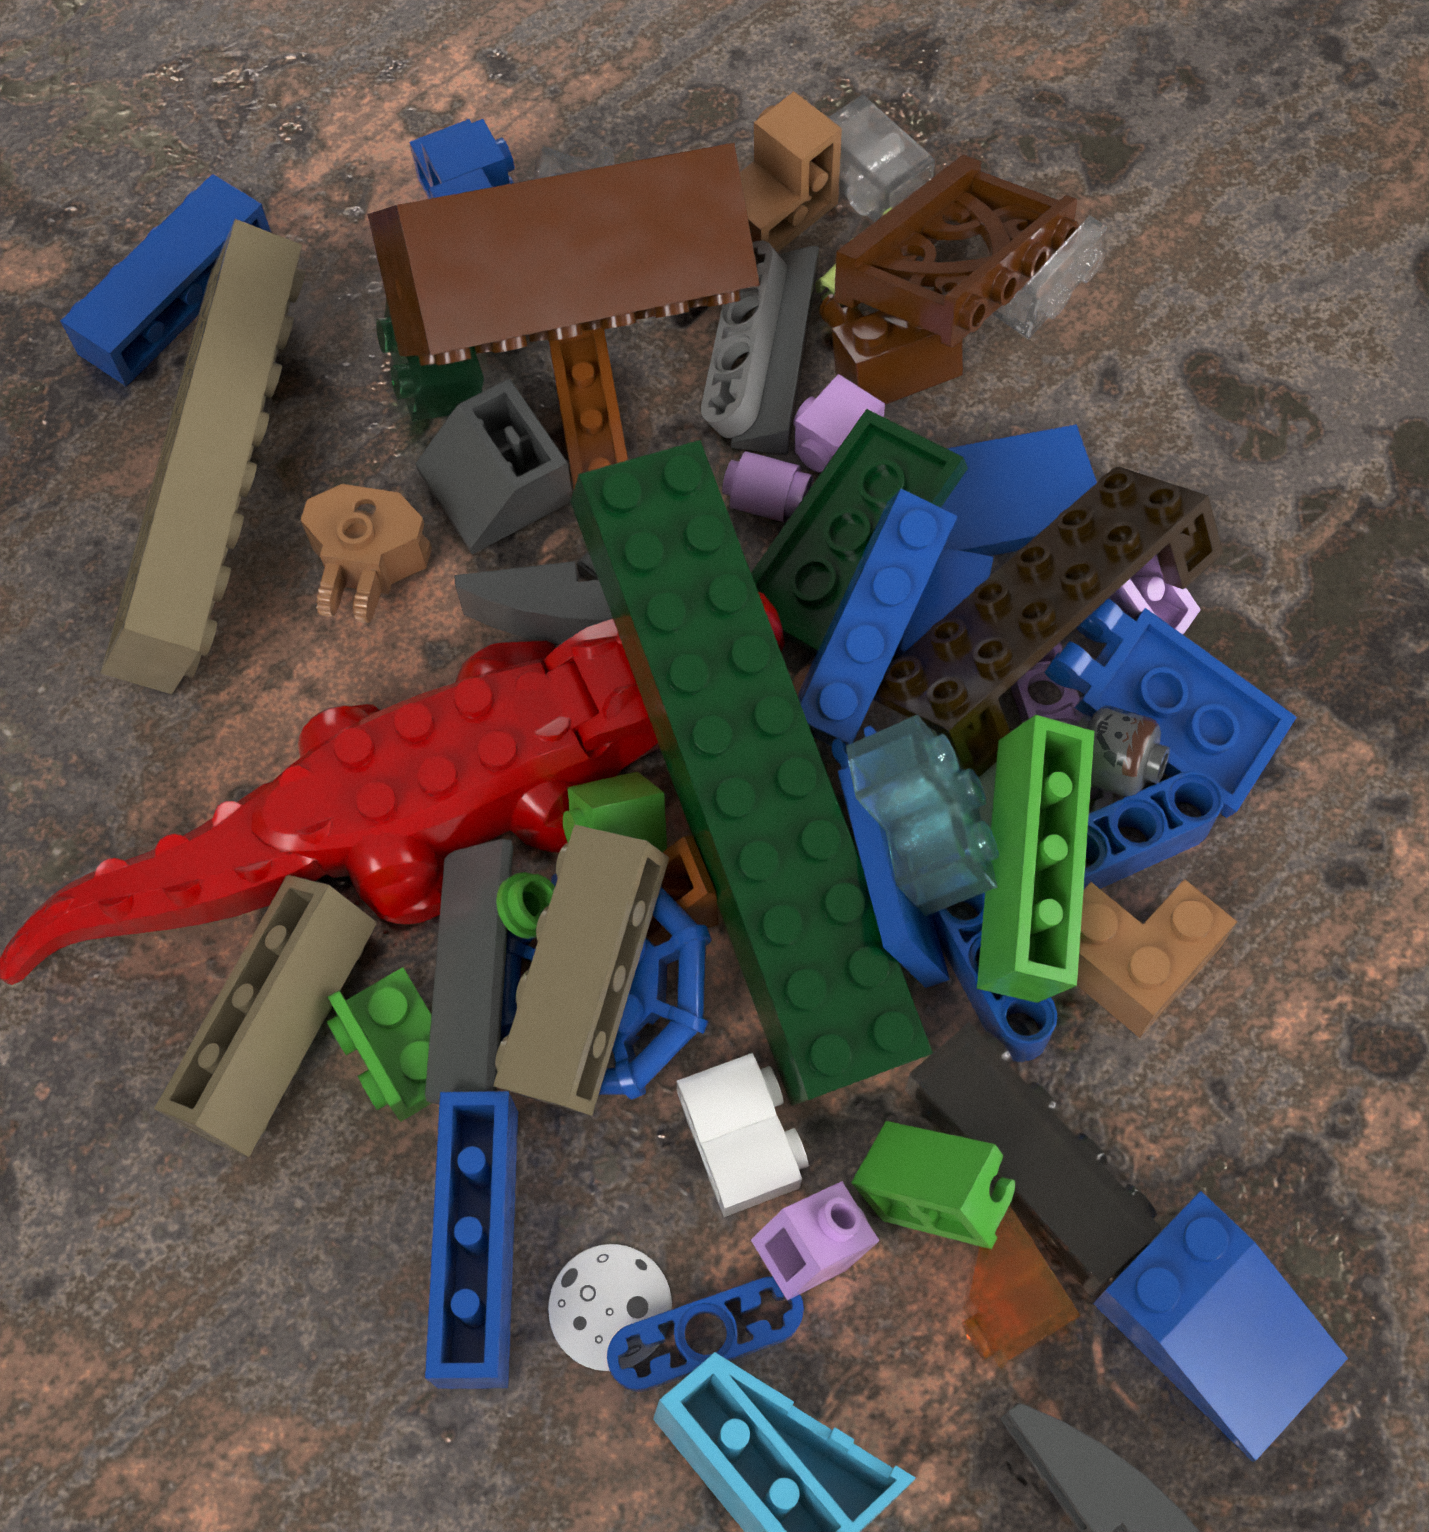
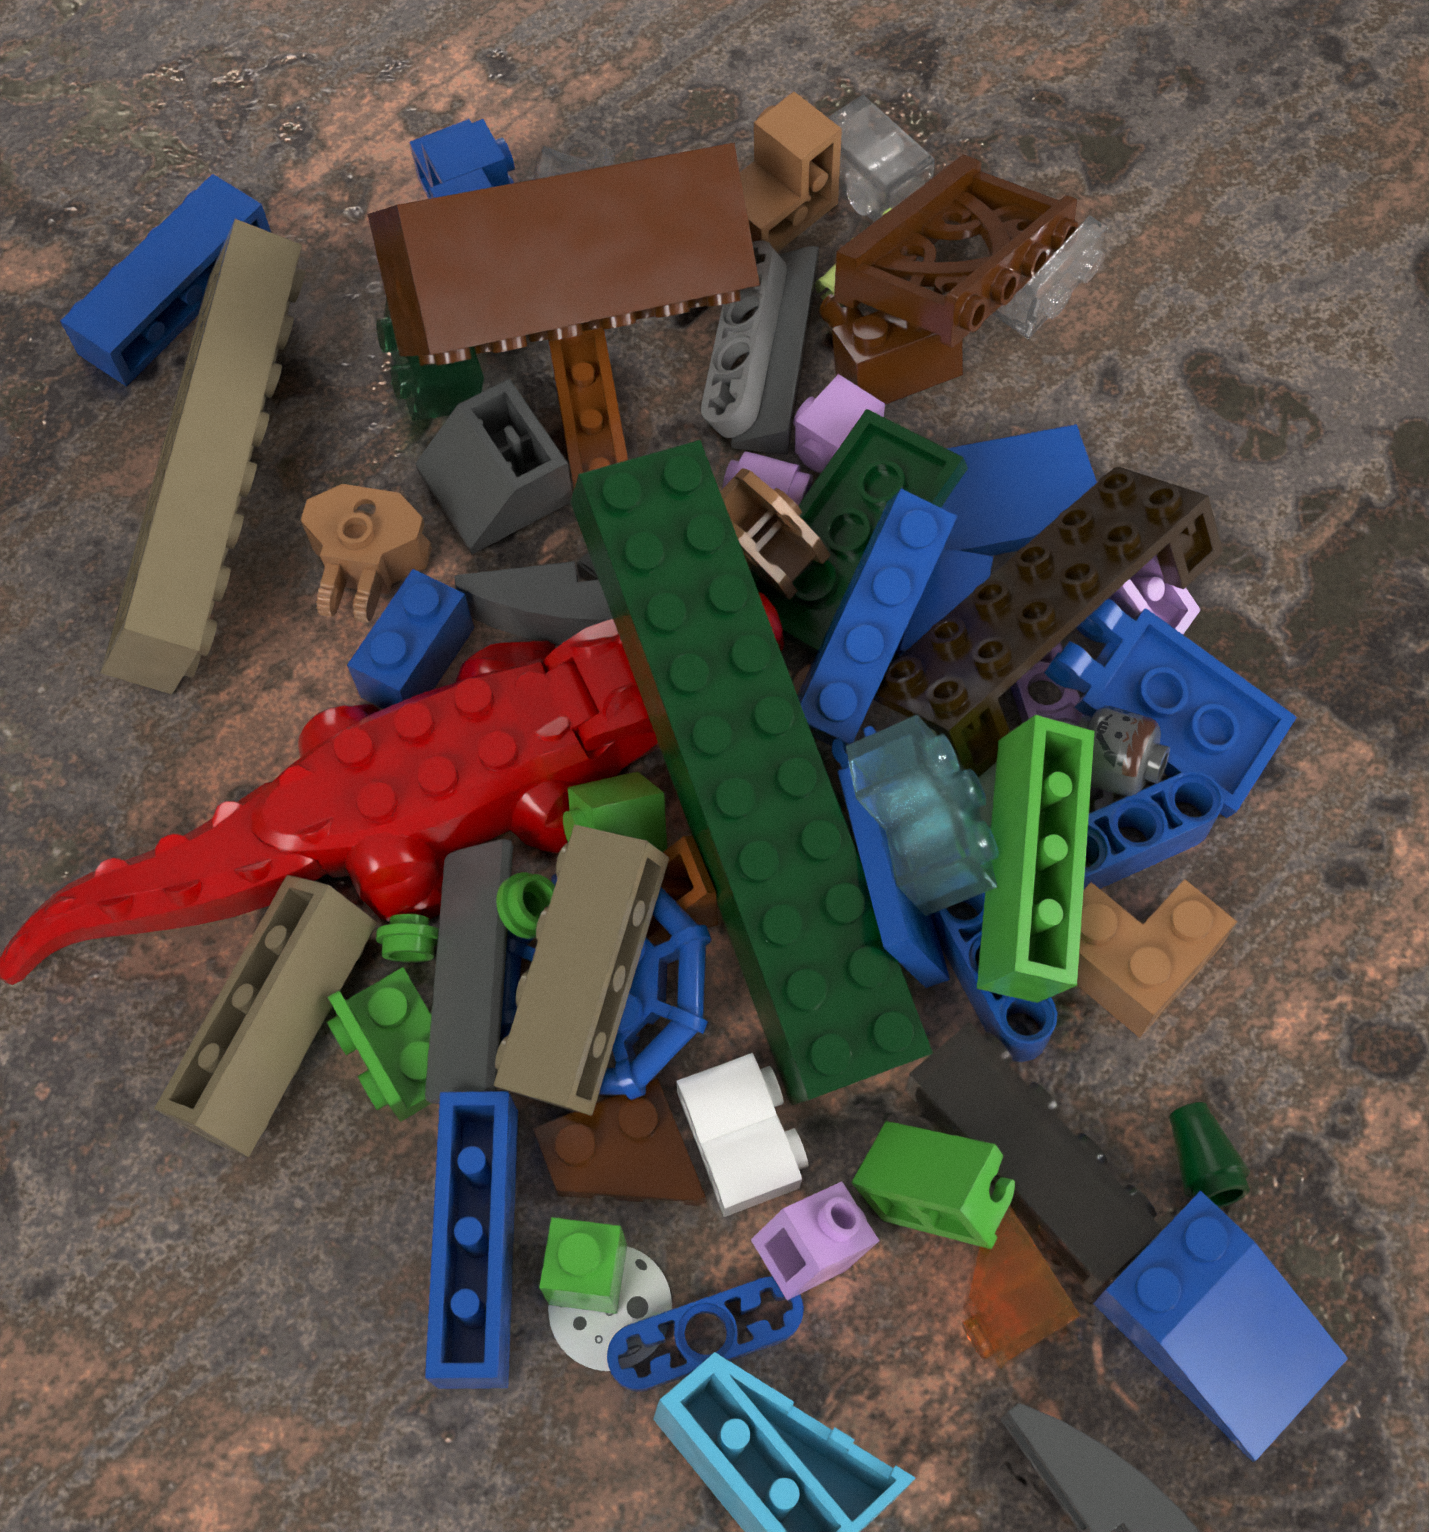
none -> blue brick [347,569,474,709]
none -> bright green plate [376,914,439,962]
none -> reddish brown wing [533,1078,707,1206]
none -> bright green brick [539,1217,627,1314]
none -> medium nougat hinge [720,468,831,600]
none -> dark green cone [1169,1102,1250,1208]

